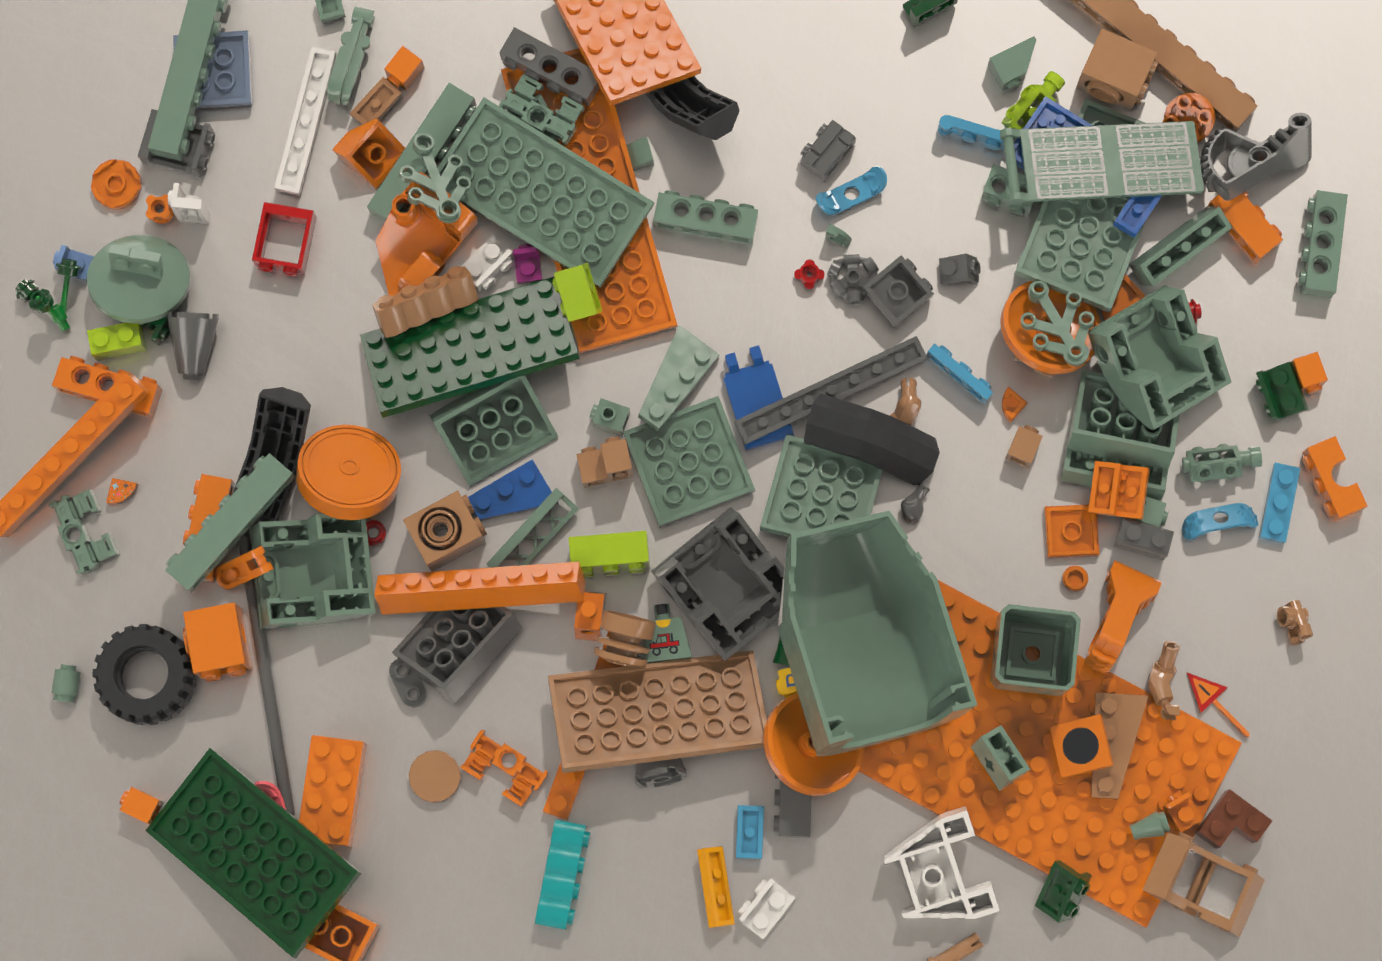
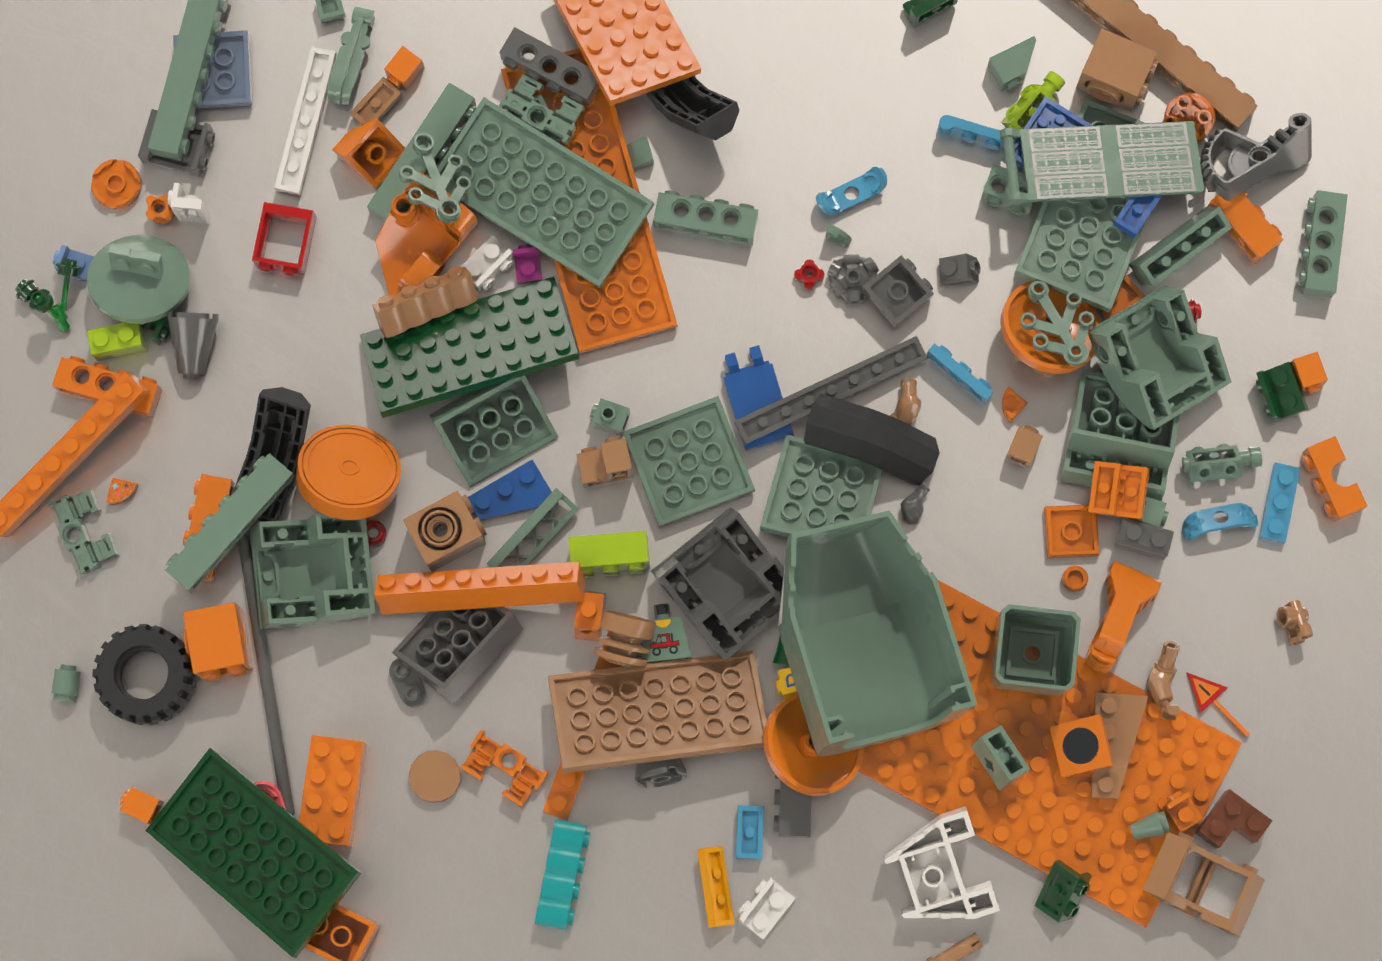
orange plate [215,545,274,590] -> none
lime brick [553,263,603,322] -> none
sand green wing [638,325,720,432] -> none
dark grey brick [800,120,856,182] -> none

